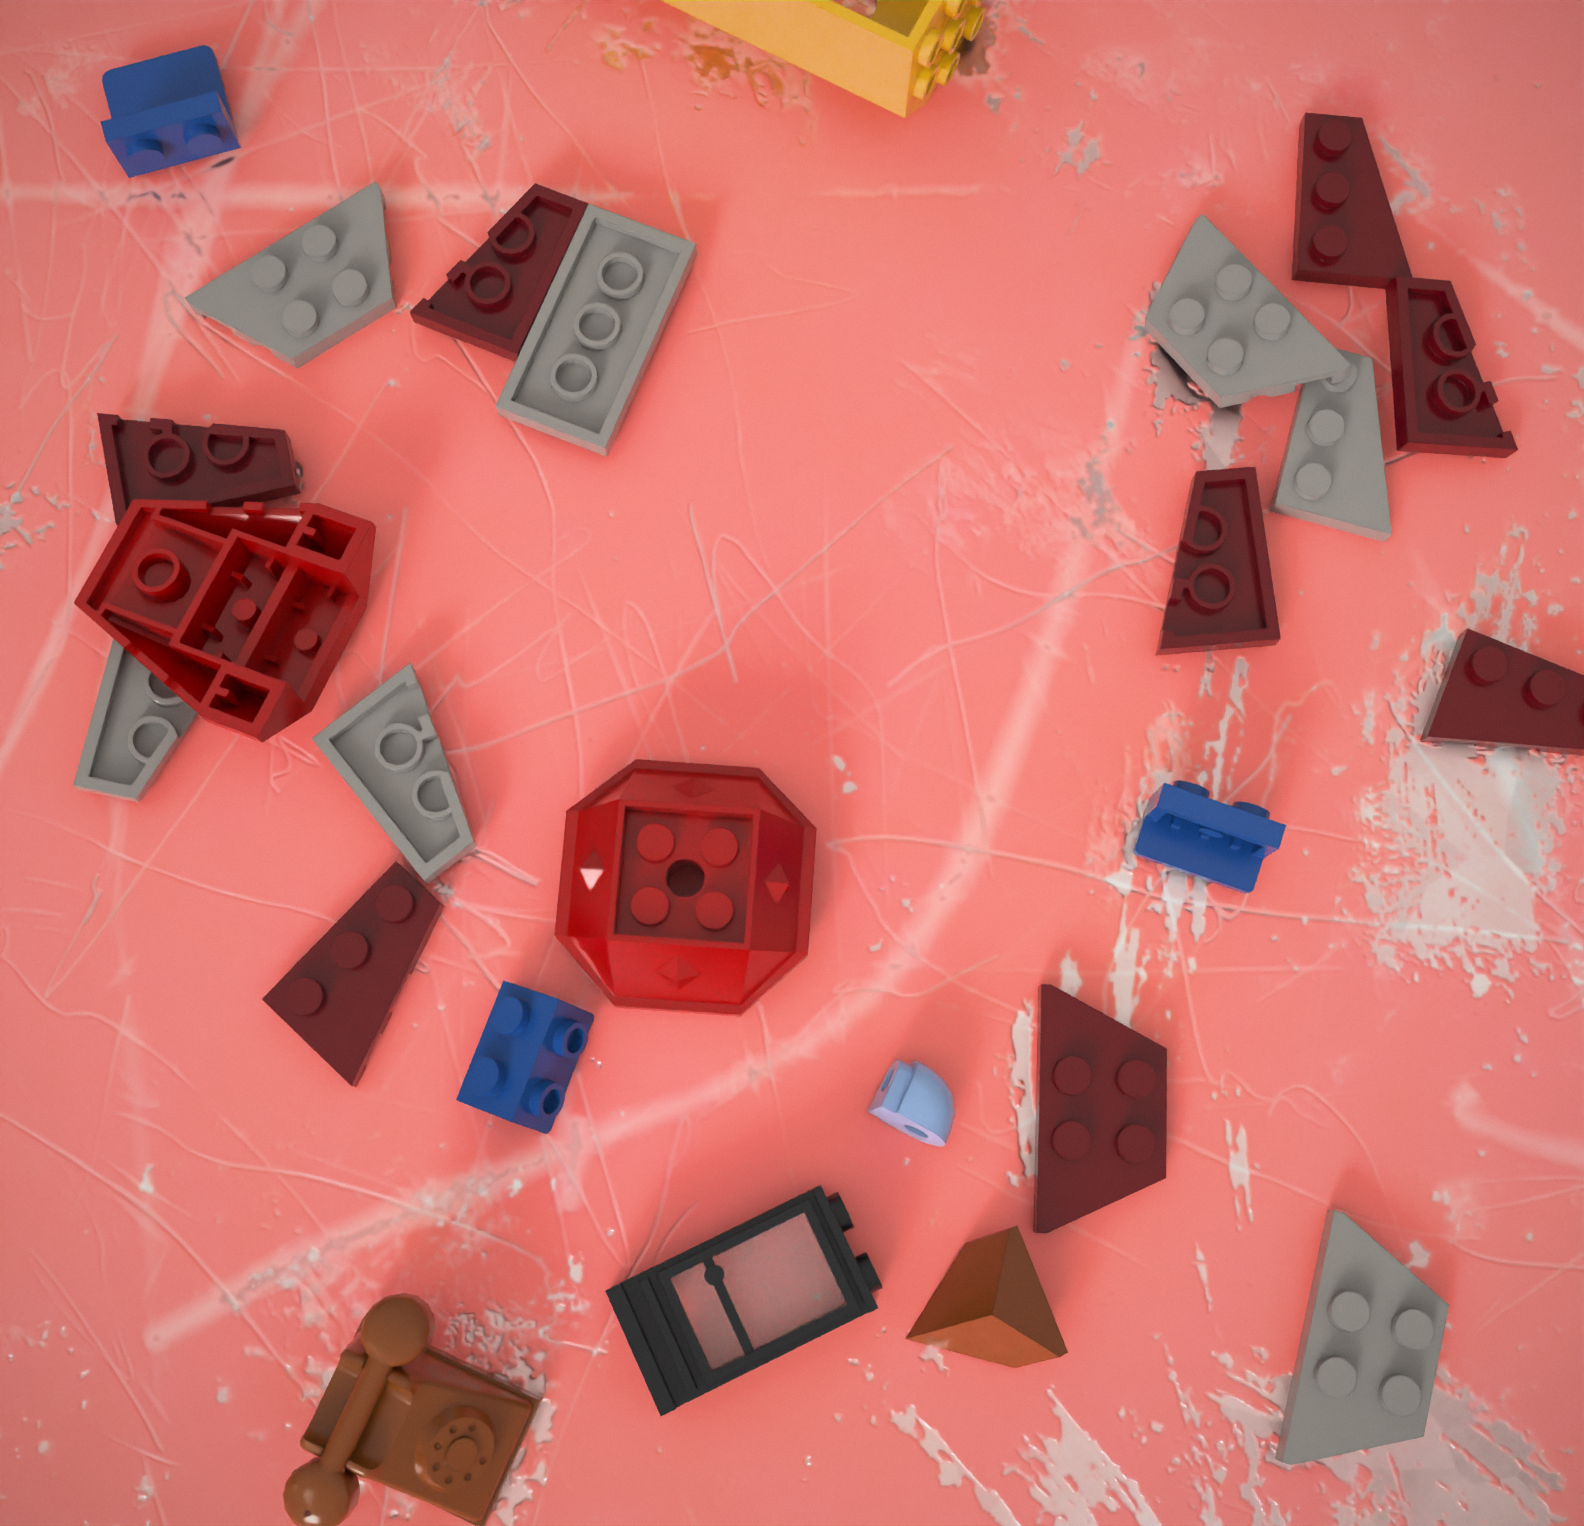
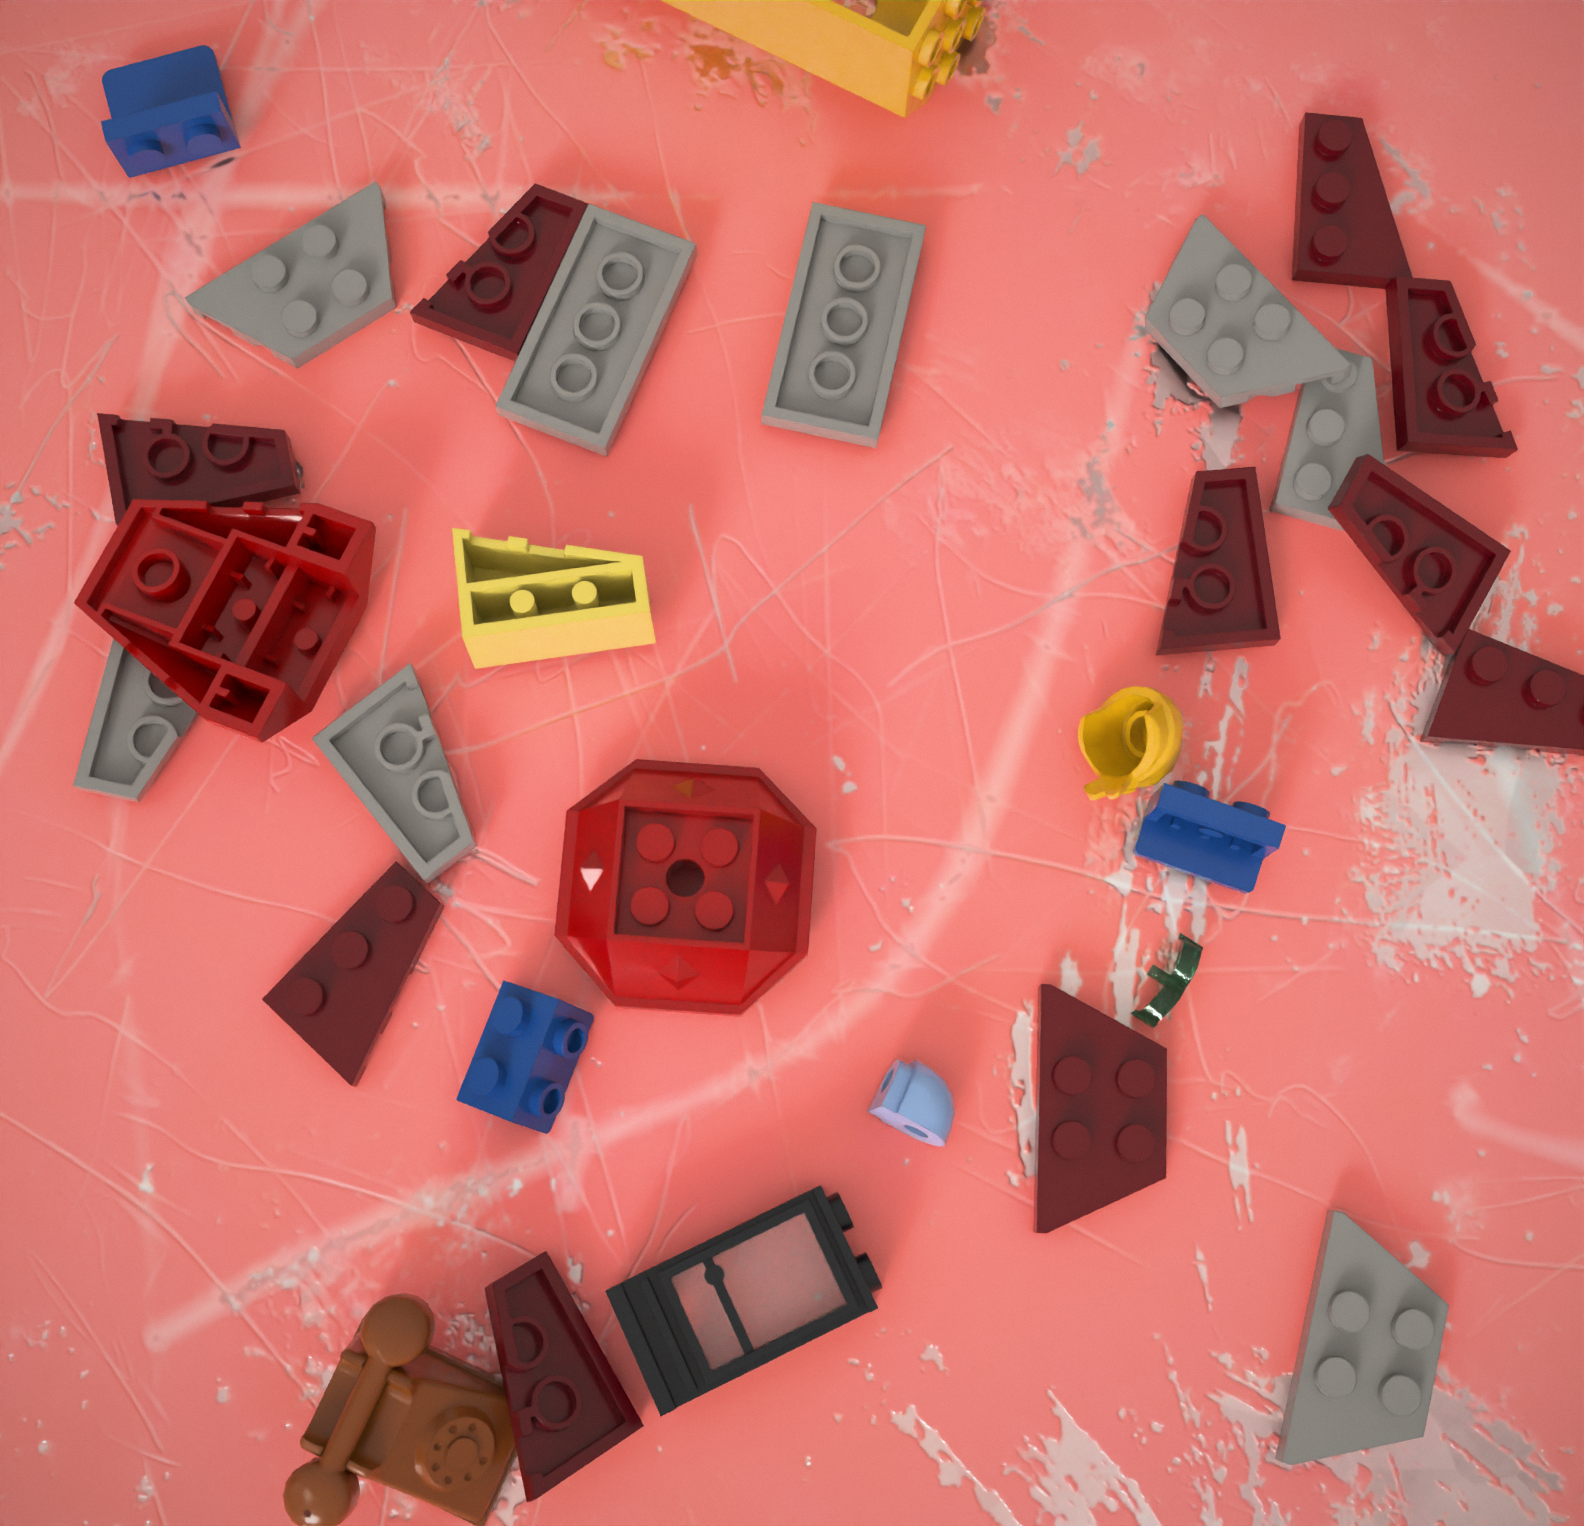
dark orange slope [905,1225,1068,1368] -> none
none -> light yellow wedge [452,527,656,669]
none -> dark red wing [484,1251,644,1503]
none -> light grey plate [761,202,926,448]
none -> yellow hat [1077,686,1184,800]
none -> clear green piece [1130,932,1203,1028]
none -> dark red wing [1328,454,1511,655]

